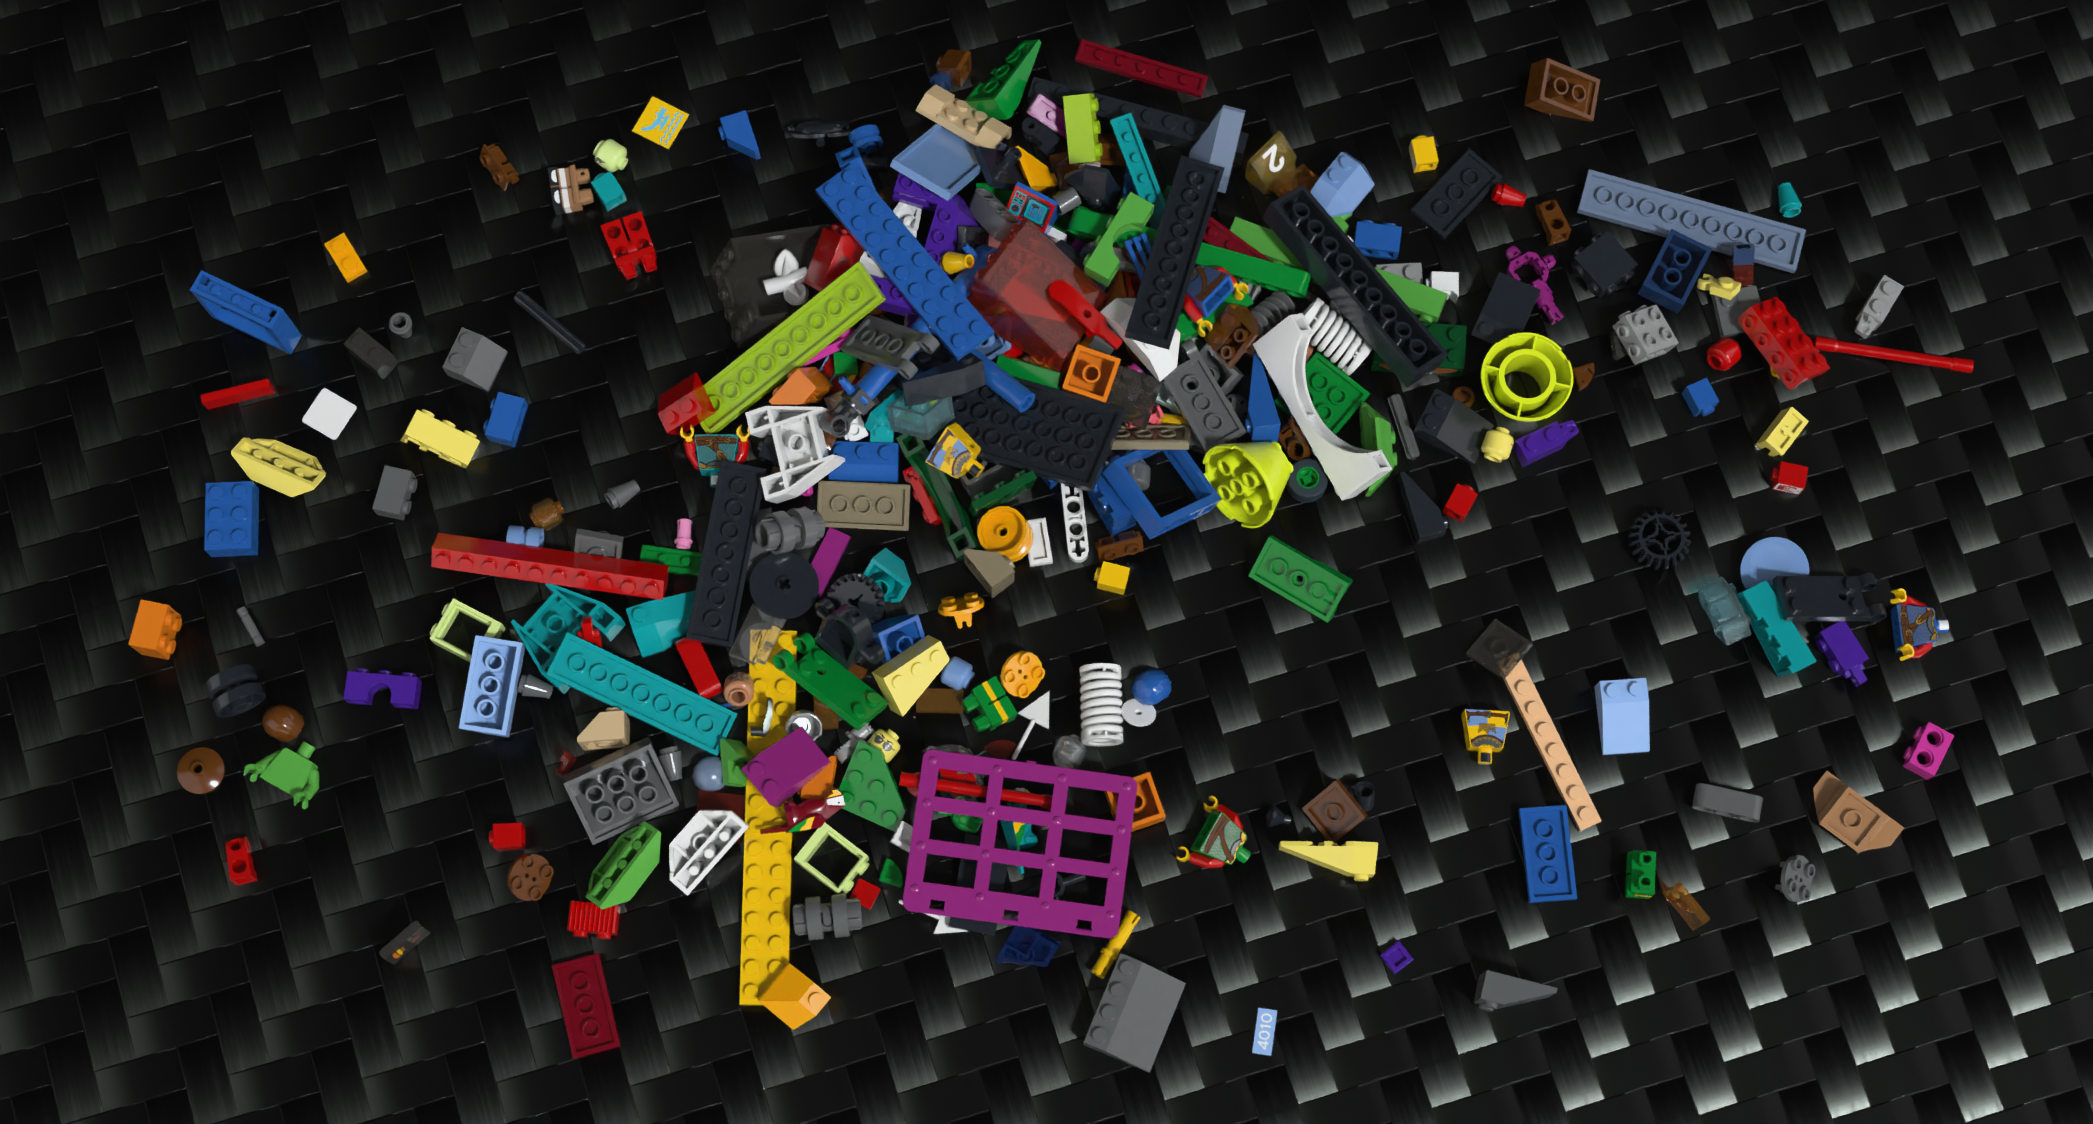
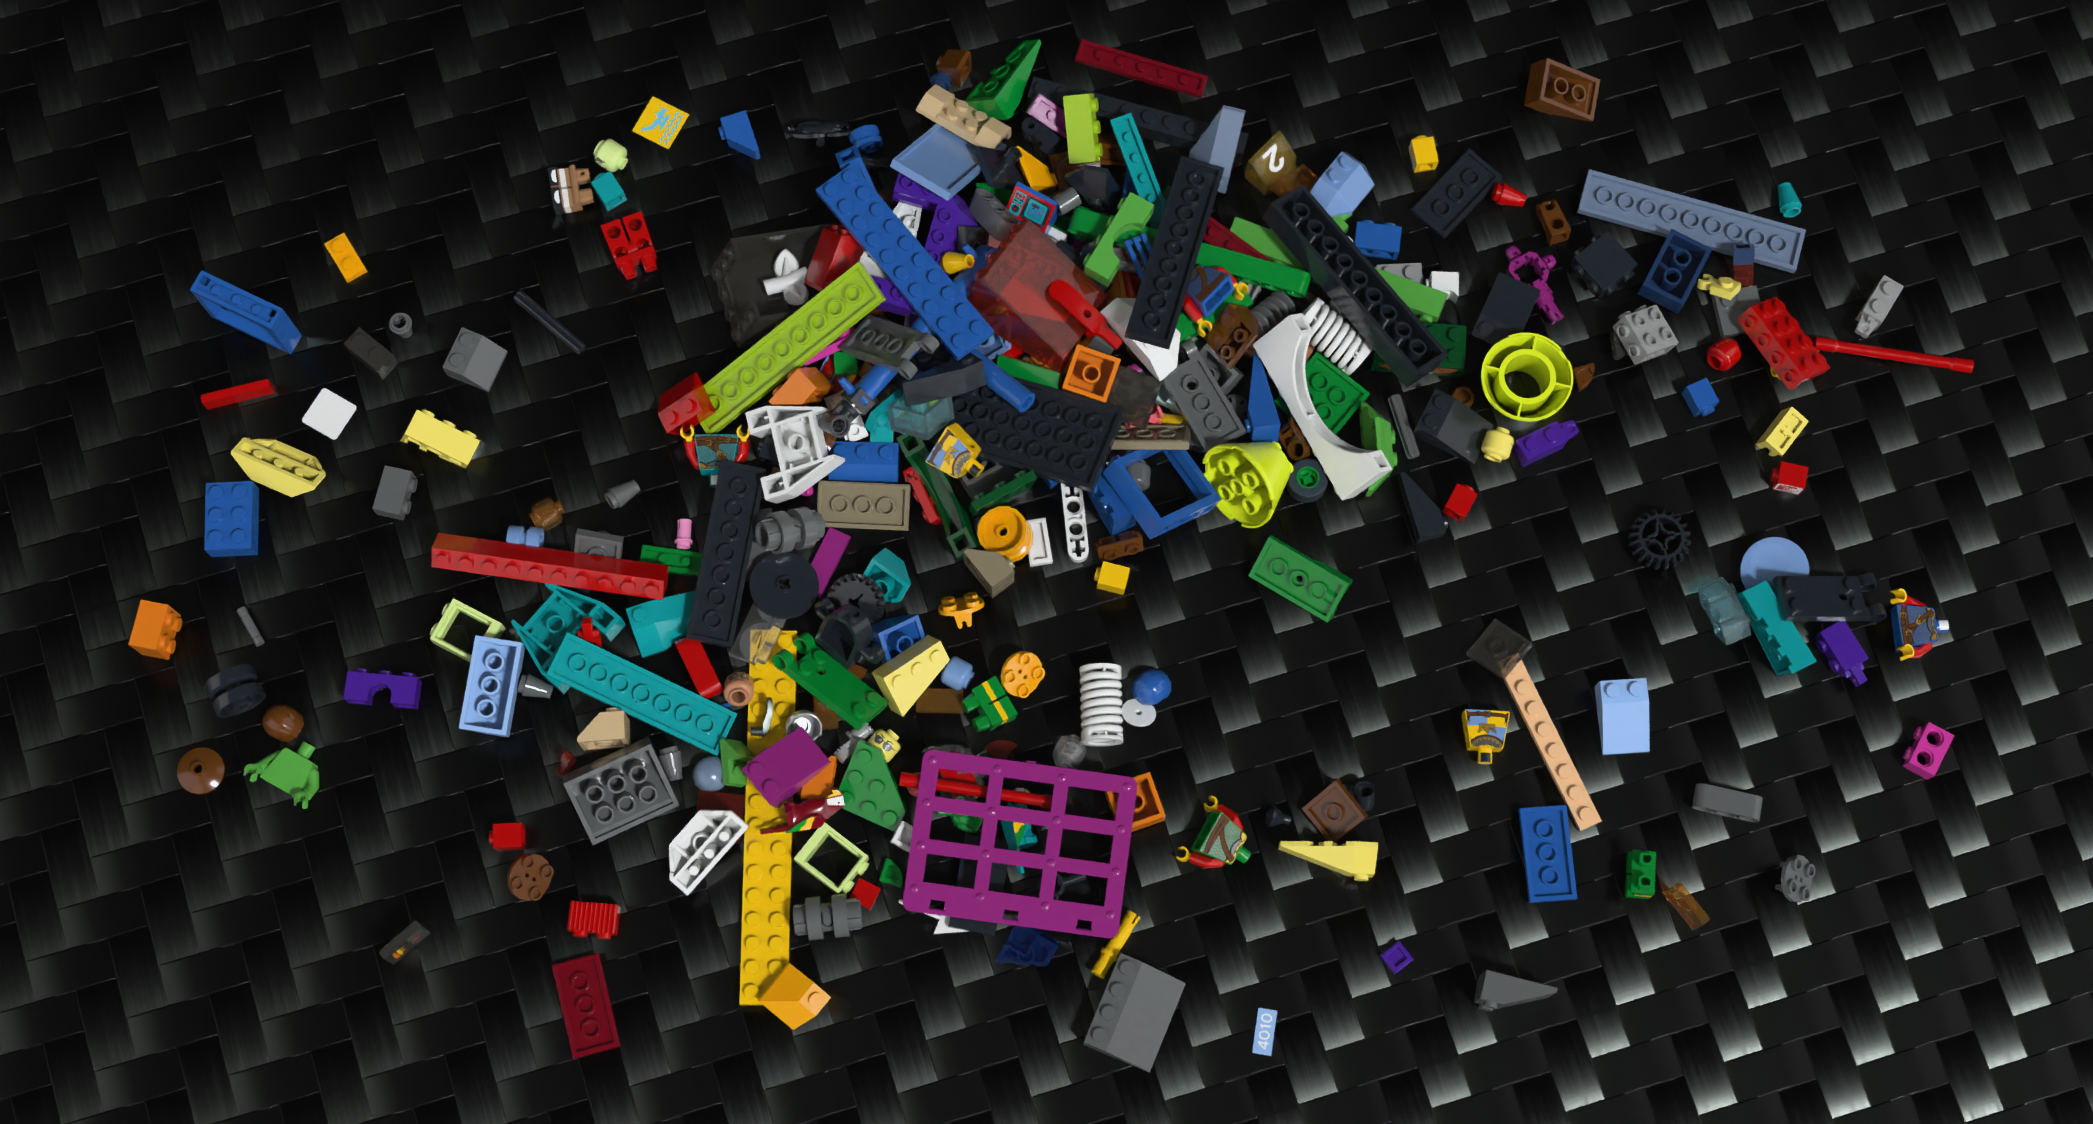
red leg [226,836,257,886] -> none
reddish brown hinge [480,144,519,191] -> none
blue brick [483,392,528,447] -> none
bright green wedge [586,821,661,909] -> none
white piece [1011,691,1049,760] -> none
medium nougat piece [1813,770,1904,853] -> none

